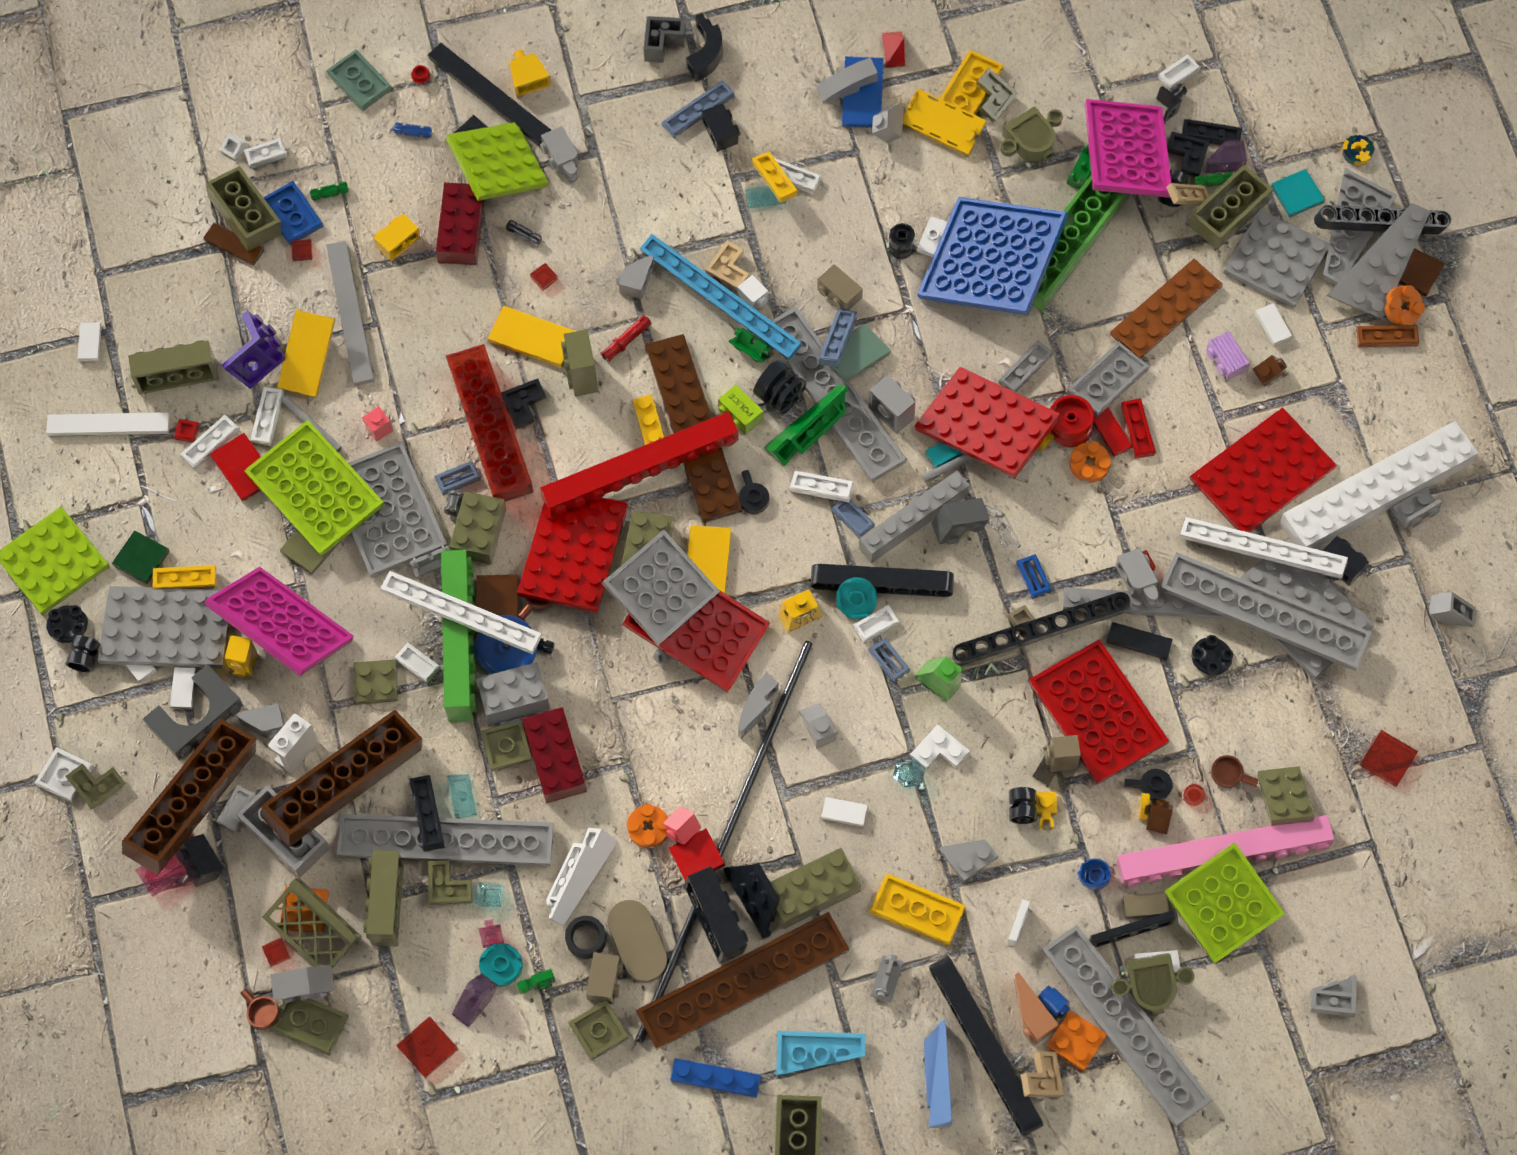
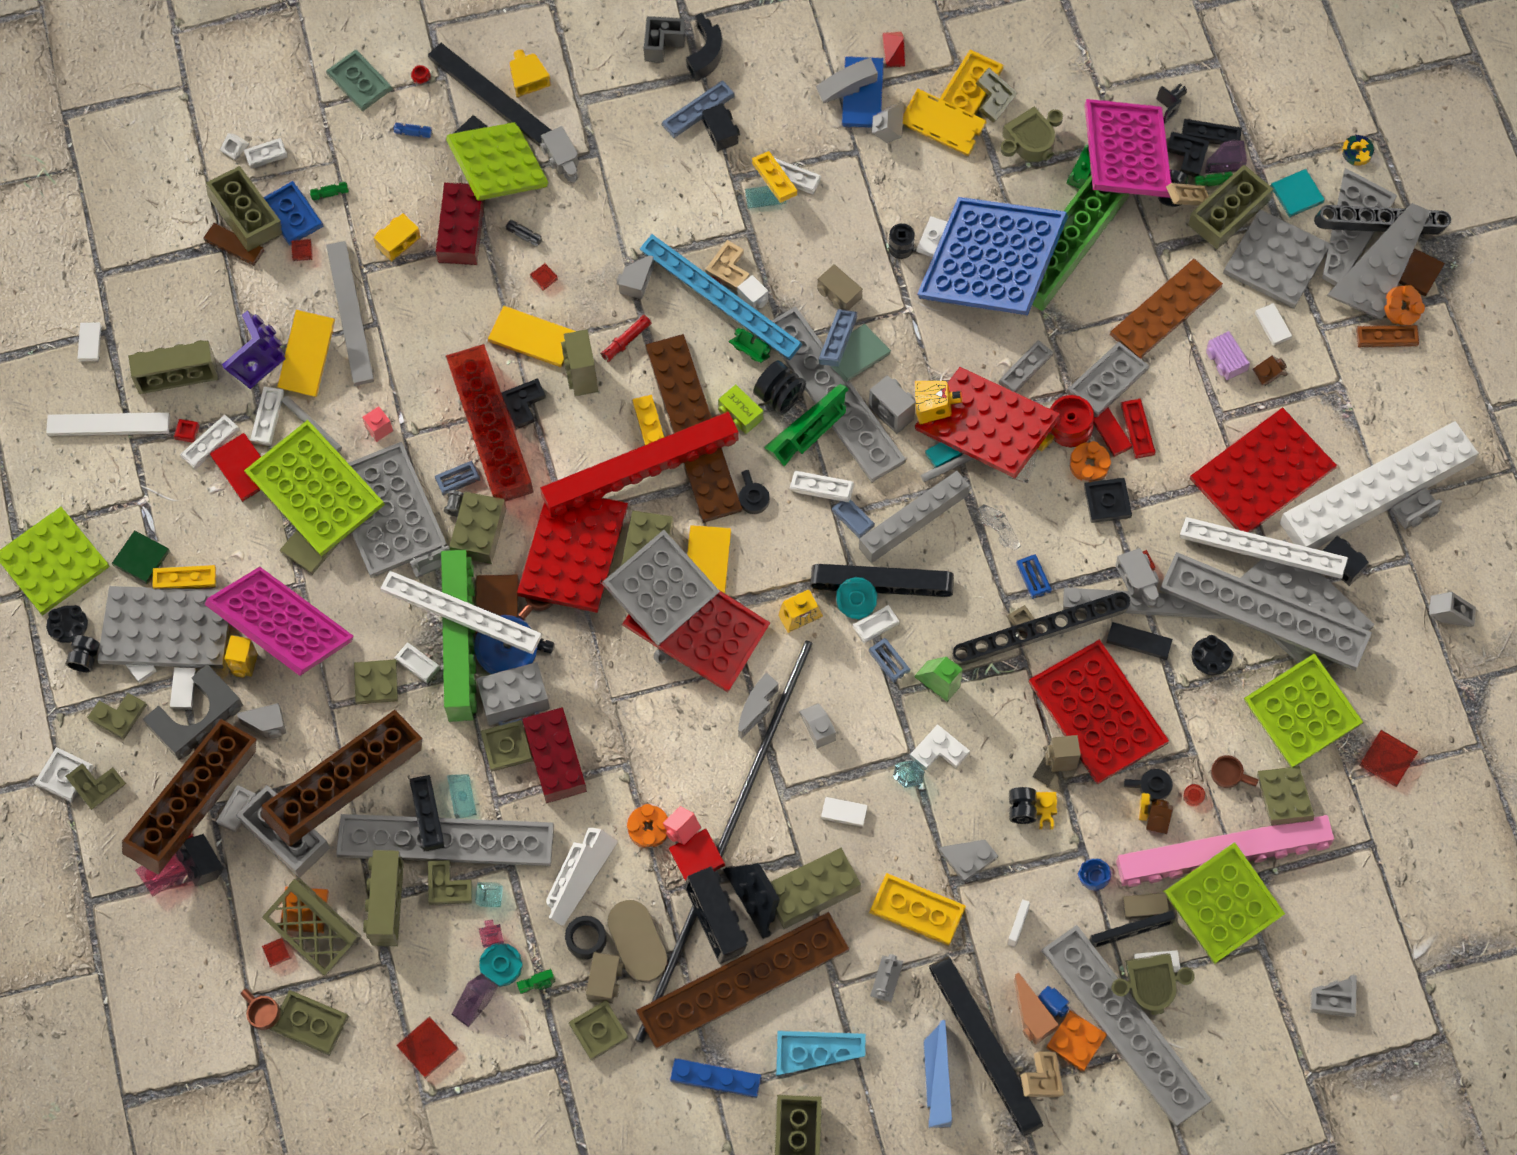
white panel [268,714,318,774] -> none
light grey brick [270,965,335,1003] -> none
dark grey brick [932,498,990,545] -> none
white tile [1158,55,1200,91] -> none
none -> olive plate [87,693,147,739]
none -> yellow torso [915,381,962,424]
none -> black plate [1084,478,1132,523]
none -> lime plate [1244,653,1363,768]

